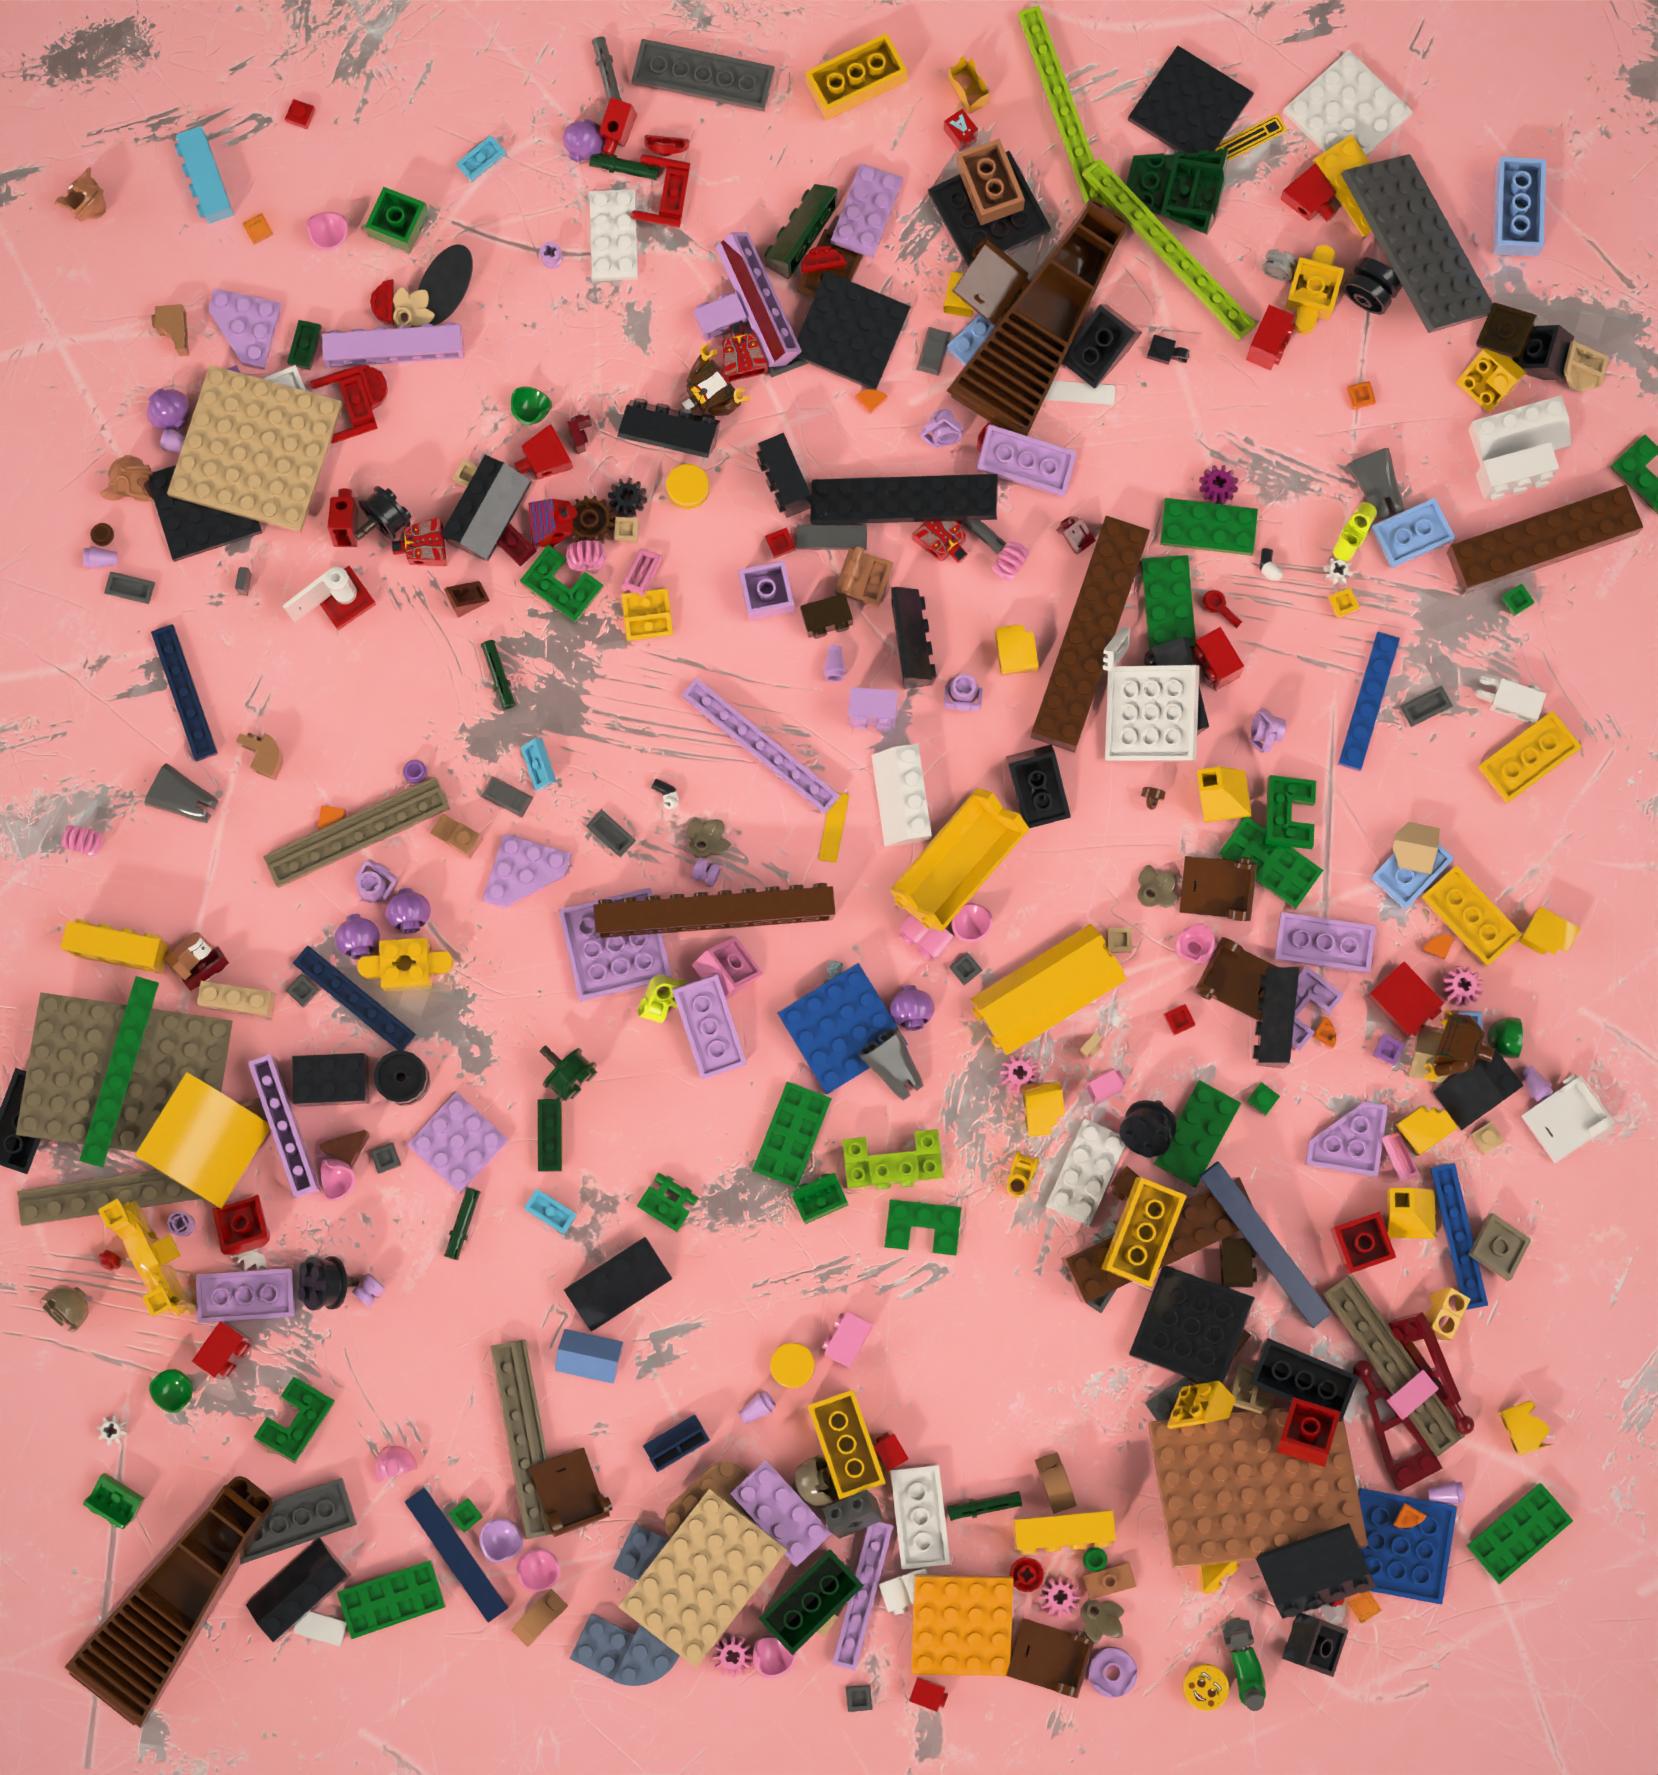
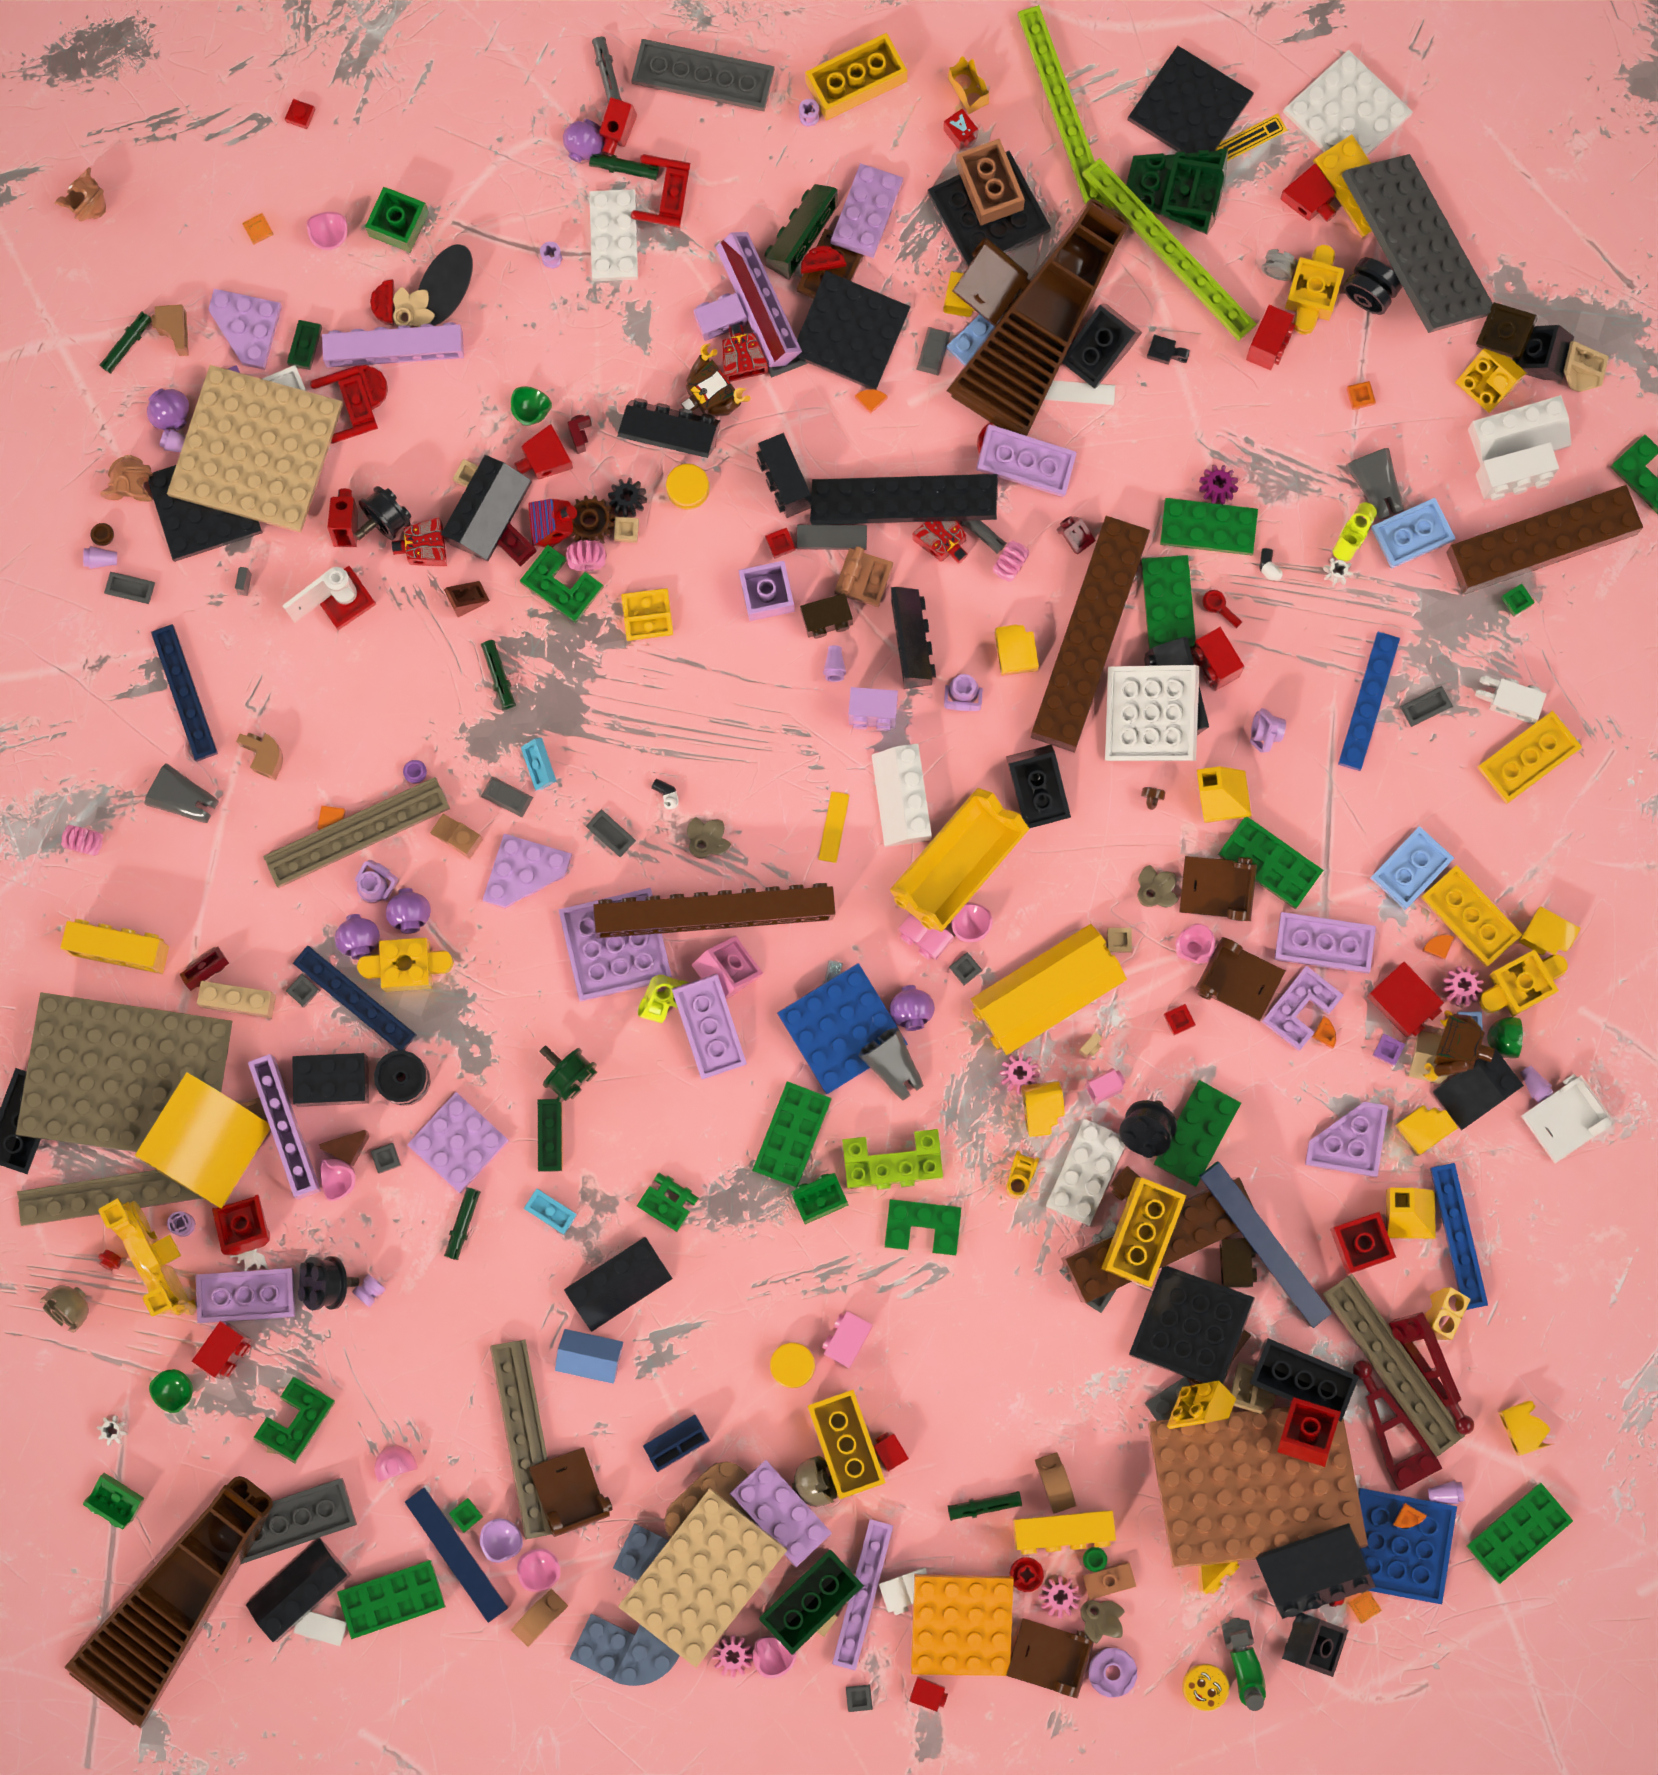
green plate [79,976,159,1168] -> none
nougat leg [163,932,212,980] -> none
medium azure brick [174,126,234,224] -> none
medium azure plate [456,135,506,183] -> none
bright pink tile [622,548,662,597] -> none
red plate [644,135,690,156] -> none
lavender plate [681,677,840,815] -> none
lavender wheel [691,857,722,887] -> none
lavender cone [739,1391,776,1424] -> none
dark grey brick [822,1490,883,1539] -> none
white plate [890,1465,950,1570] -> none
lavender piece [920,409,963,449] -> none
white tile [1103,626,1130,671] -> none
green plate [1246,1082,1281,1116] -> none
black slope [1252,967,1299,1069] -> none
green plate [1265,775,1316,850] -> none
yellow plate [1328,587,1360,619] -> none
bright pink tile [1381,1131,1419,1183] -> none
bright pink tile [1386,1370,1439,1420] -> none
tan slope [1392,822,1440,875] -> none
dark tan plate [1468,1213,1532,1281] -> none
tan plate [1470,1121,1505,1155] -> none
light blue brick [1492,157,1546,257] -> none
none -> dark green pin [99,311,152,374]
none -> lavender bush [799,99,819,127]
none -> yellow brick [1479,949,1568,1017]

